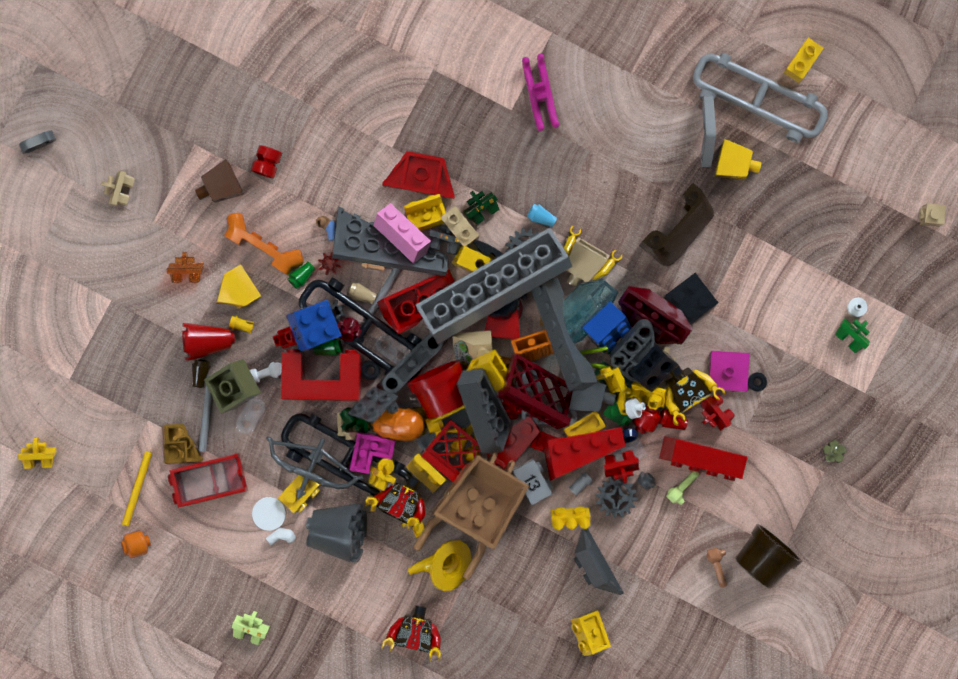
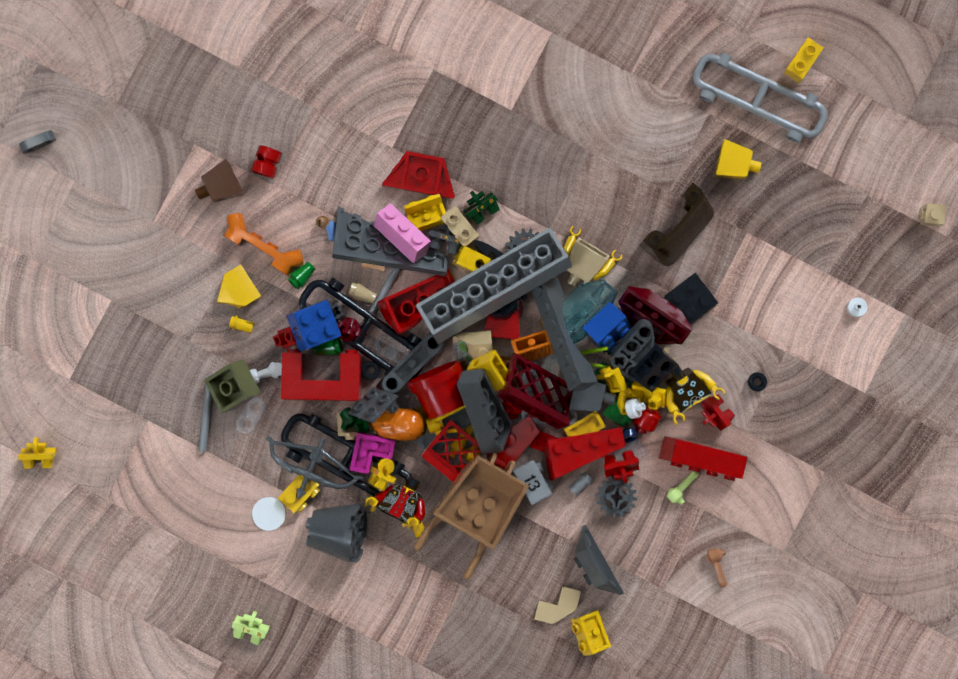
tan hips [100,171,135,206] -> none
orange head [121,530,151,558] -> none
yellow bar [122,451,152,526] -> none
pearl gold slope [162,424,203,464] -> none
clear orange hips [167,252,204,283] -> none
clear door [168,454,248,508] -> none
red cone [182,323,235,361] -> none
dark brown cone [192,359,211,388] -> none
white arm [266,528,296,546] -> none
clear red gear [318,252,342,276] -> none
torso [381,605,441,661] -> none
yellow bracket [406,453,446,492] -> none
yellow piece [408,540,472,591] -> none
dark pink piece [522,54,559,131] -> none
medium azure cone [527,204,557,227] -> none
yellow plate [551,506,591,531] -> none
dark grey plate [637,471,656,490] -> none
red cone [659,409,688,430] -> none
light grey beam [701,96,716,167] -> none
dark pink plate [709,351,750,392] -> none
dark brown piece [735,524,802,589] -> none
olive plant [823,440,847,463] -> none
green hips [835,318,870,353] -> none
none -> tan tile [534,586,581,624]

